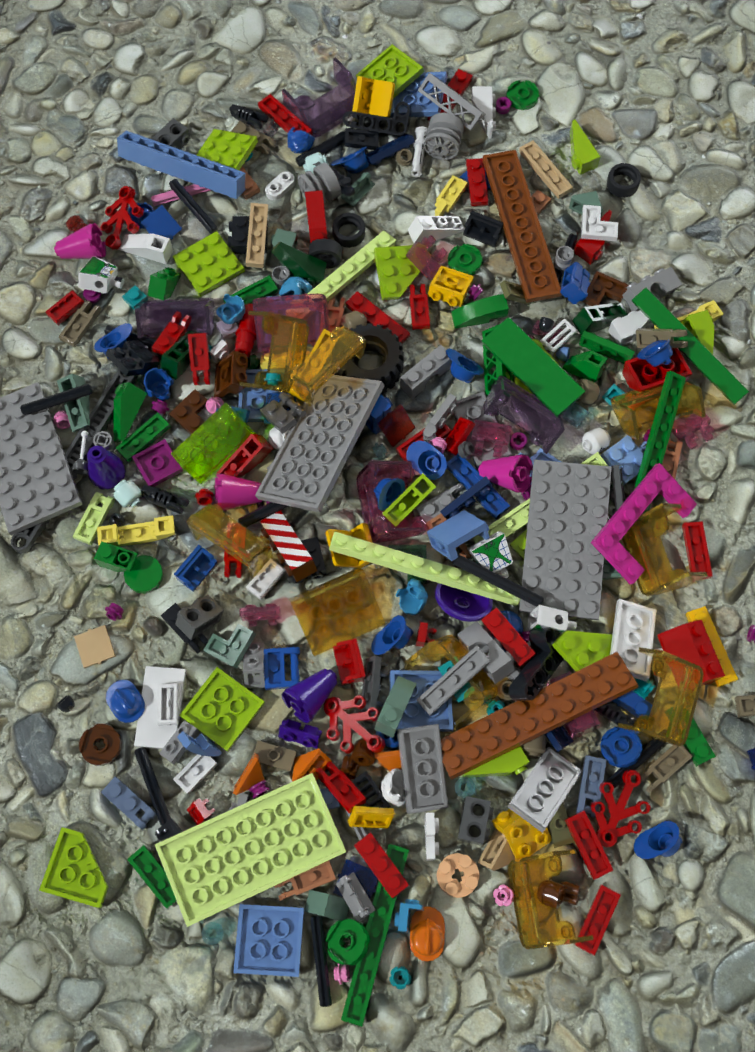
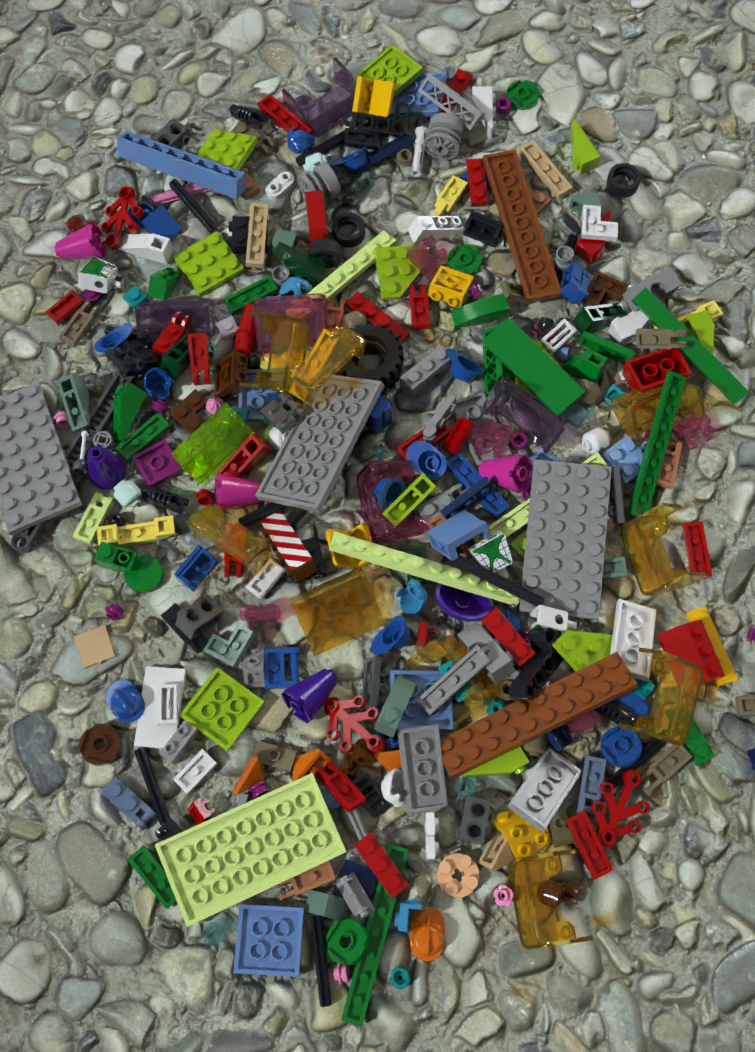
black axle [20,384,93,415] -> none
lime plate [39,827,108,908] -> none
black hinge [56,694,75,713] -> none
medium blue slope [177,731,222,756] -> none
white plate [209,340,230,364] -> none
dark azure hair [216,294,246,324] -> none
teal plate [264,373,282,386] -> none
dark purple hinge [279,719,322,748] -> none
red hinge [333,638,366,685] -> none
yellow plate [348,806,395,829] -> none
clear red piece [377,404,416,447] -> none
bright pink plate [429,437,447,453] -> none
dark grey plate [458,441,475,459] -> none
red plate [574,884,621,956] -> none
dark pink plate [591,463,697,584] -> none
blue piece [634,821,683,859] -> none
blue piece [637,340,673,367] -> none

